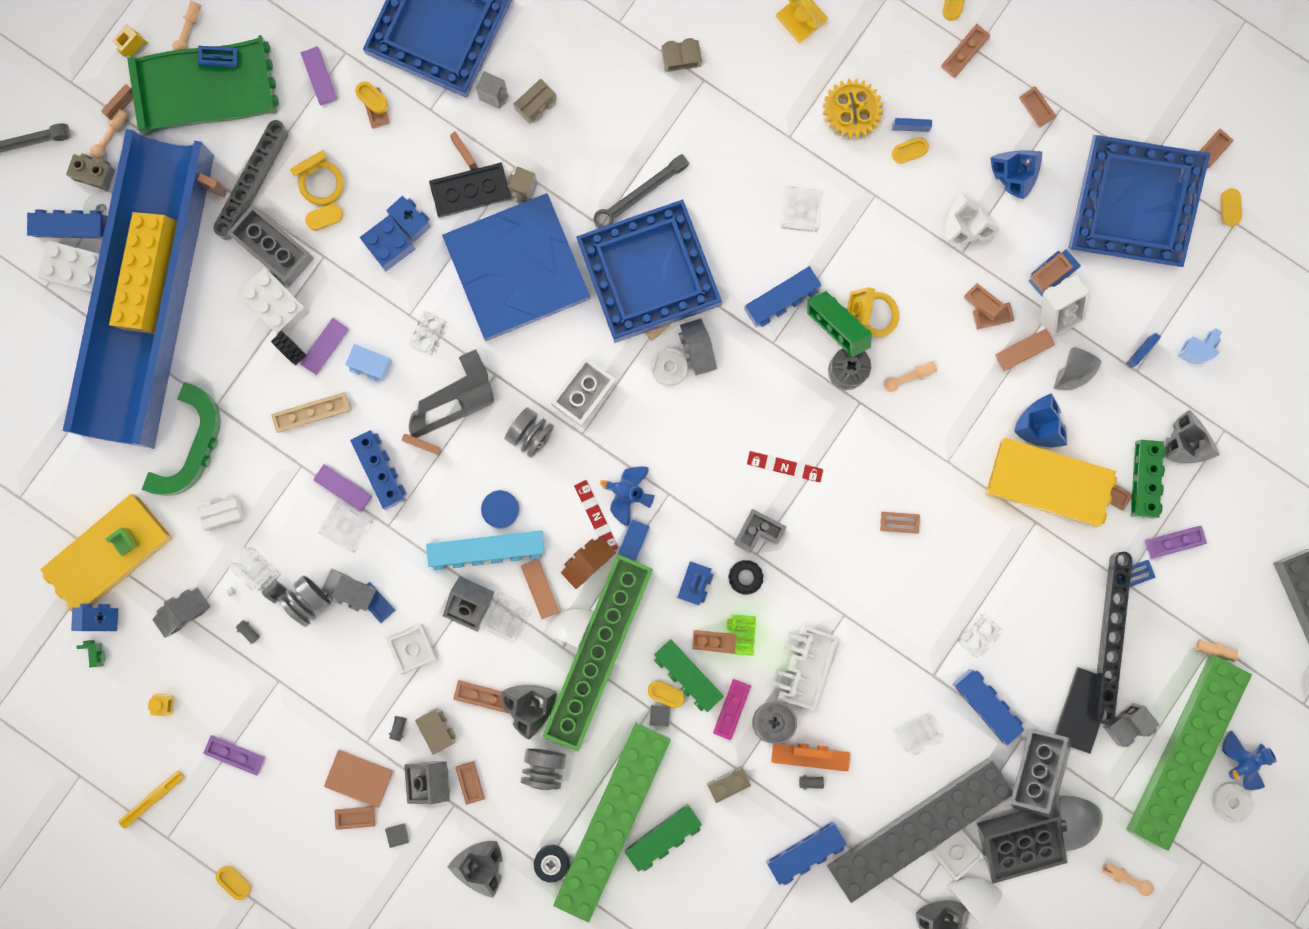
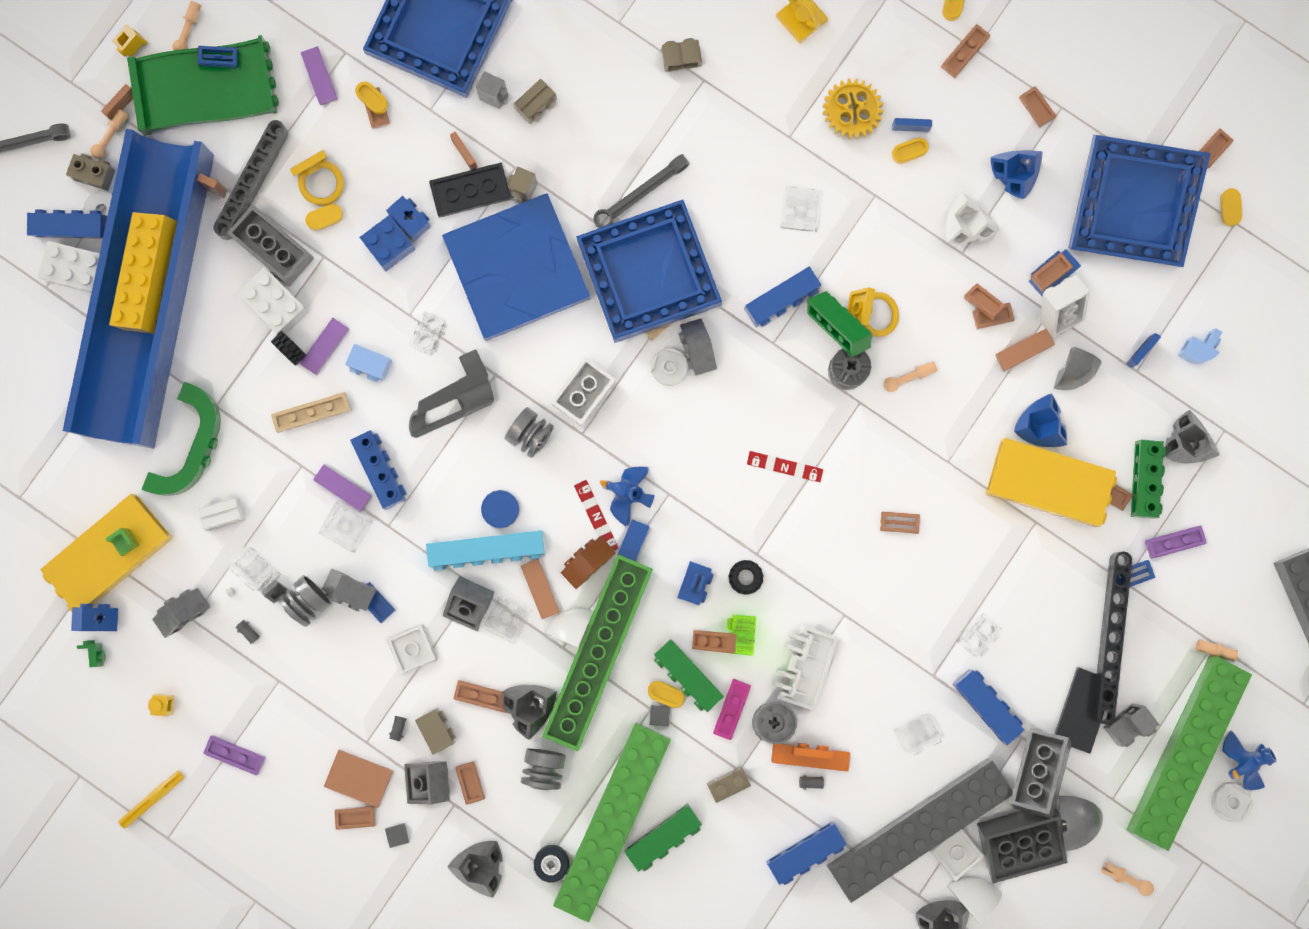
yellow tile [216,866,251,900] -> none
nougat tile [401,434,442,456] -> none
flat silver brick [734,509,787,553] -> none

